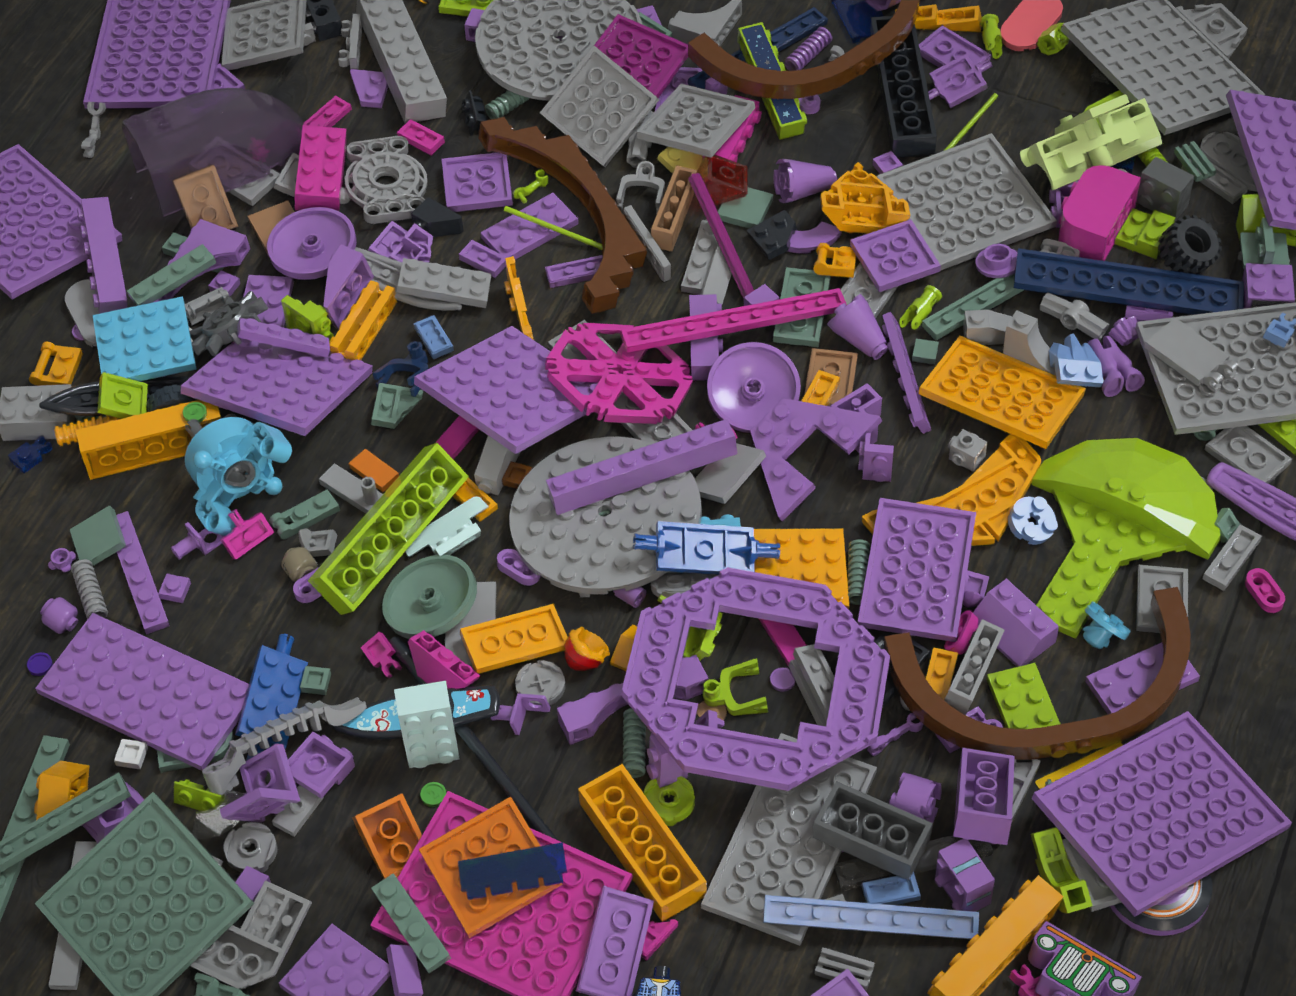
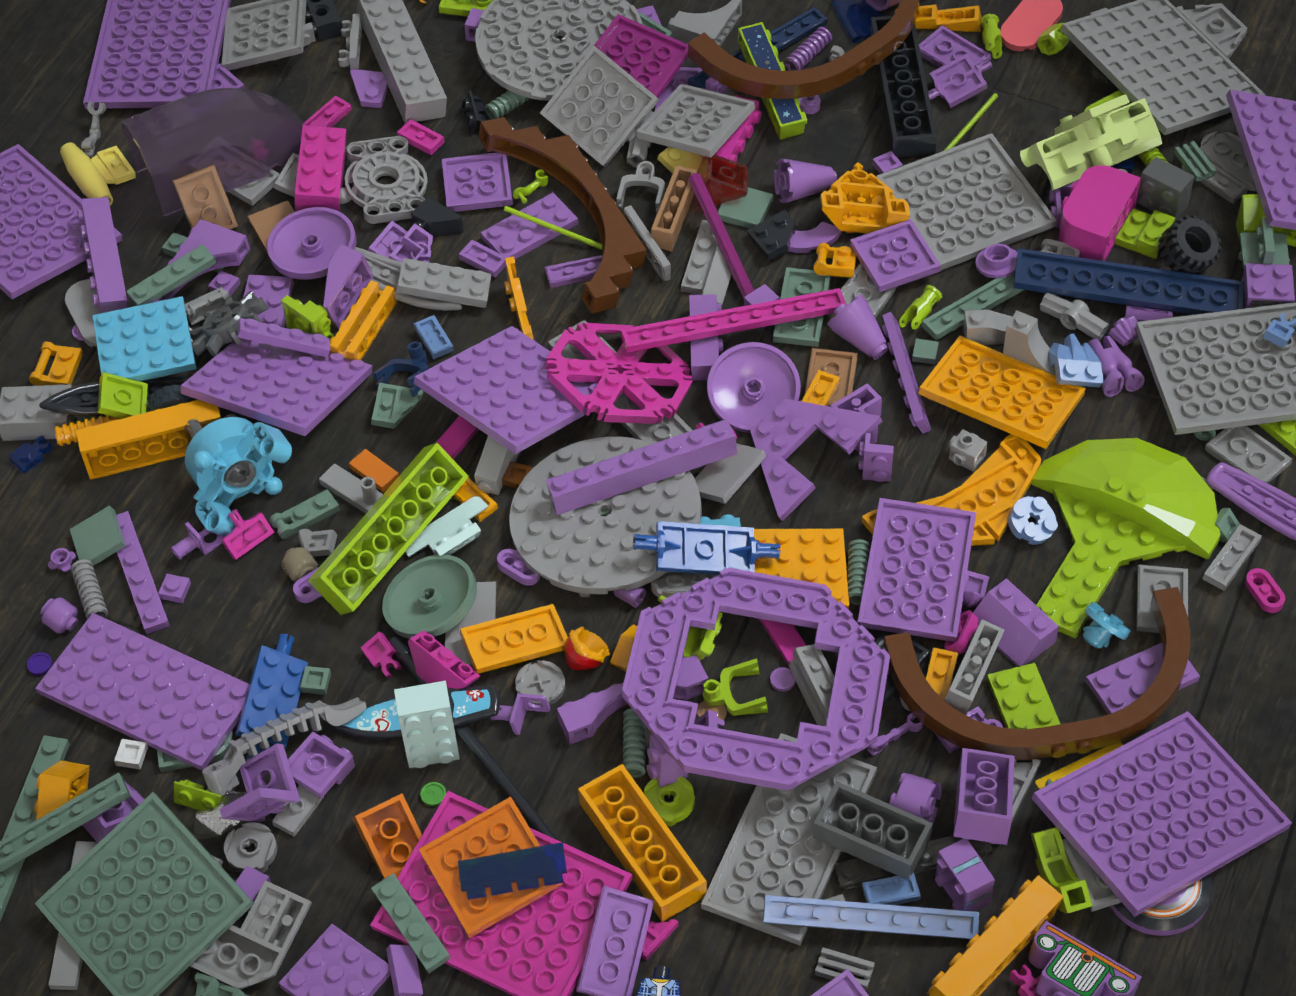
bright green piece [183,402,207,422] -> none
light grey tile [1144,318,1239,392] -> none
none -> light yellow plate [60,143,136,206]

